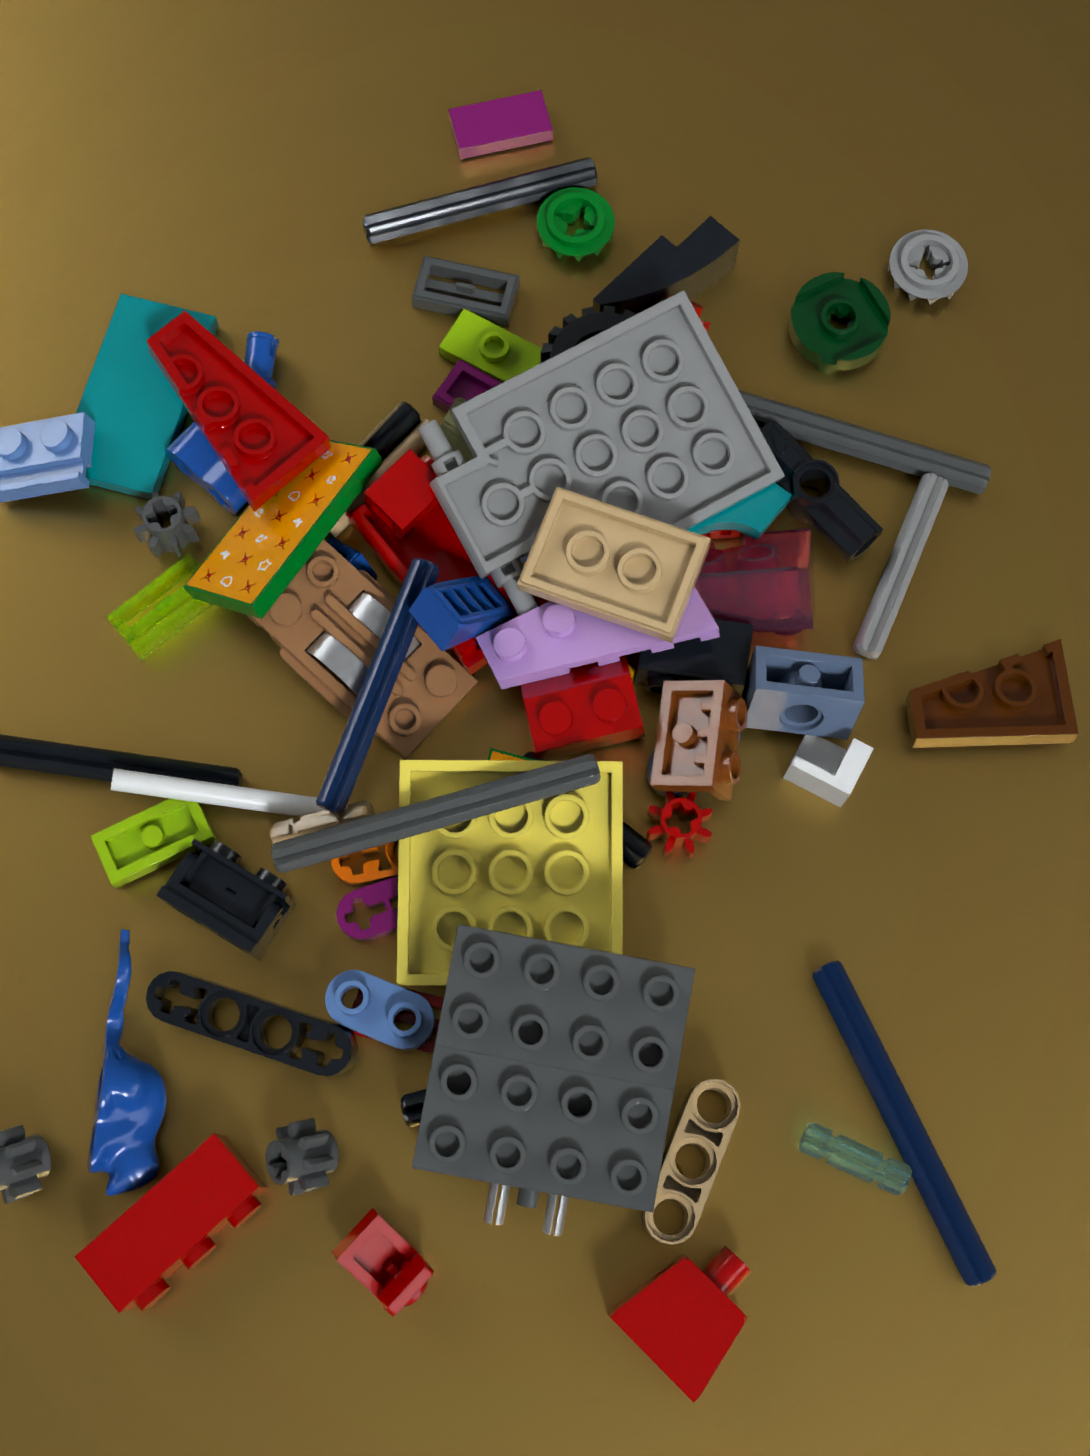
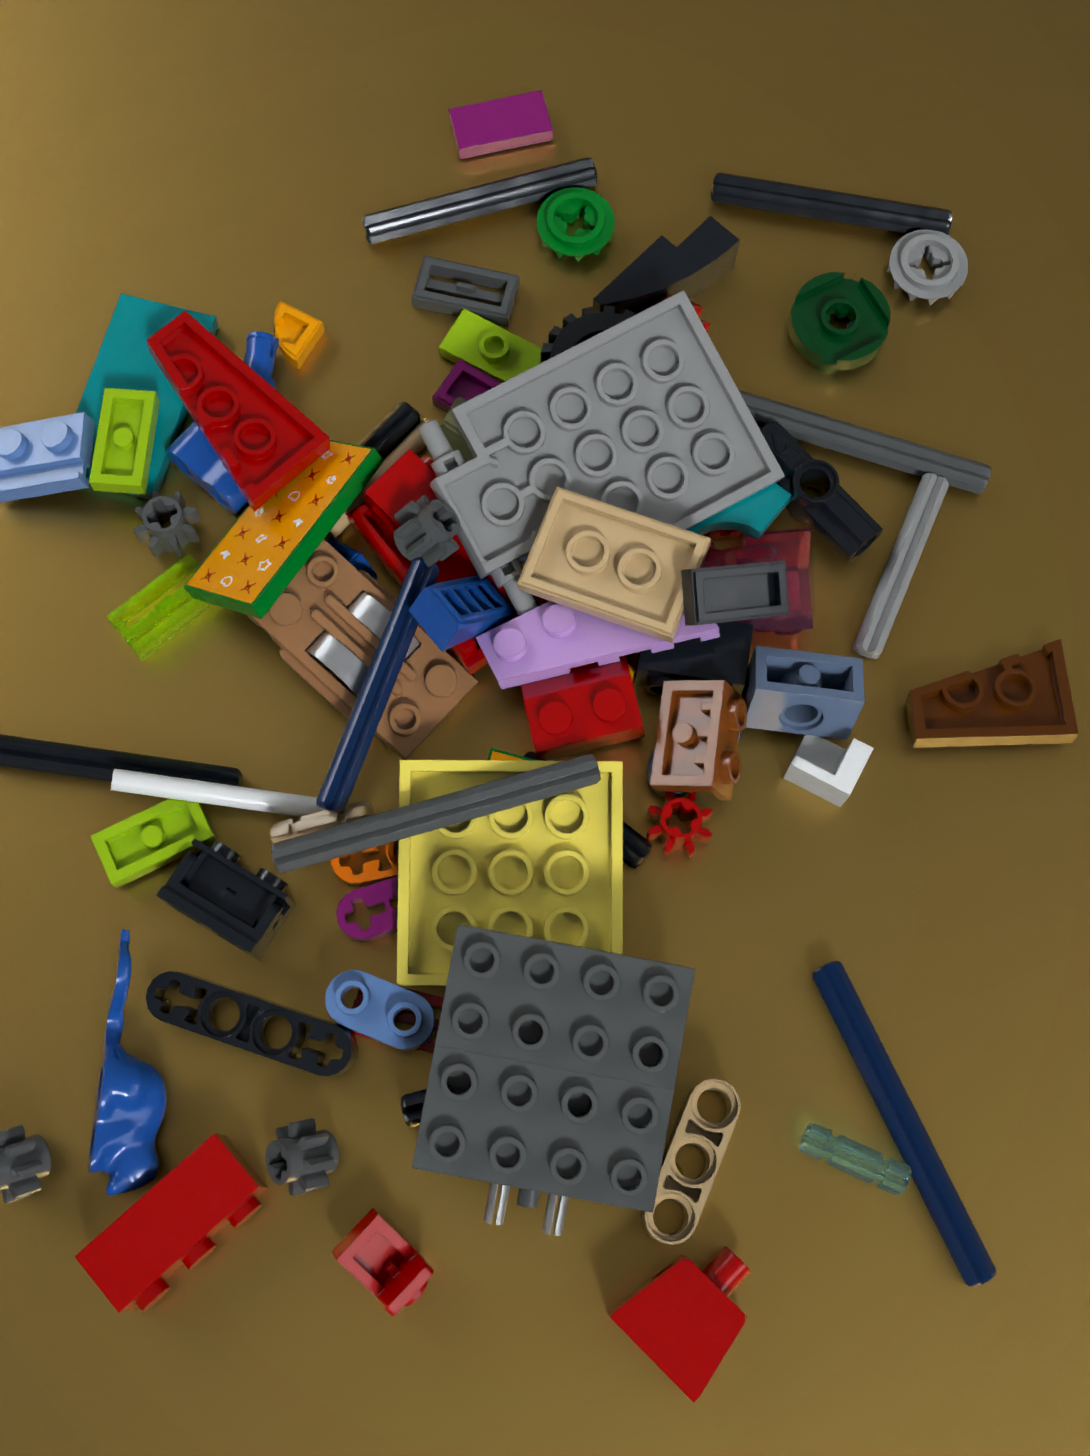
none -> lime plate [89,388,160,495]
none -> light orange tile [274,301,325,369]
none -> dark grey gear [394,495,460,567]
none -> black tile [681,560,789,626]
none -> black axle [711,172,952,235]

